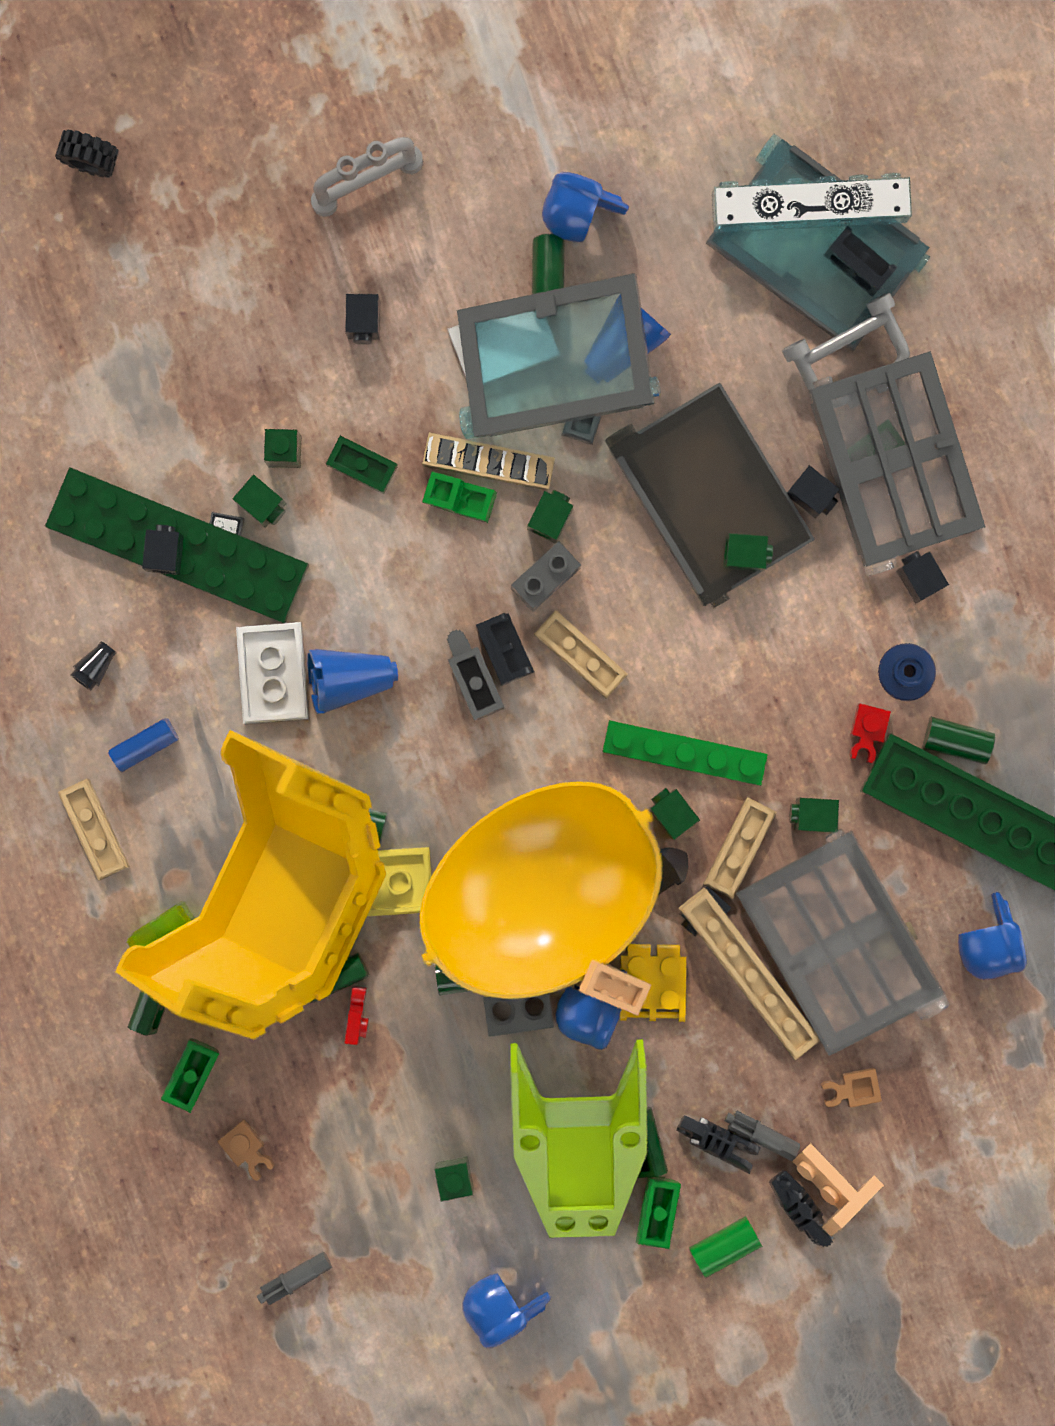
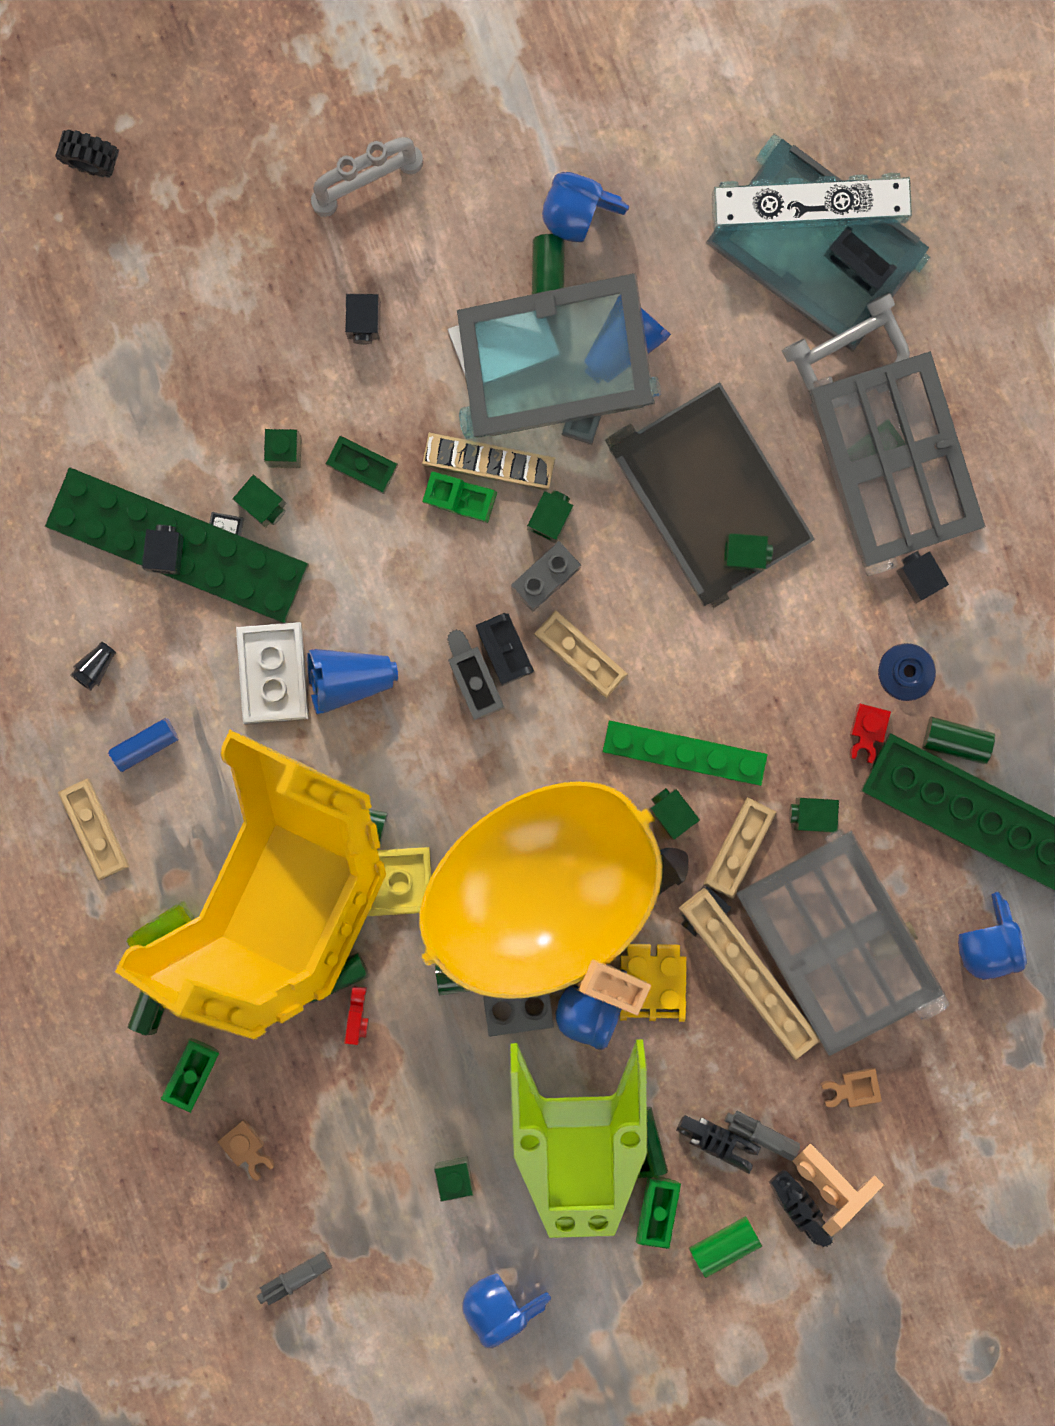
black brick [787,465,840,519] -> none

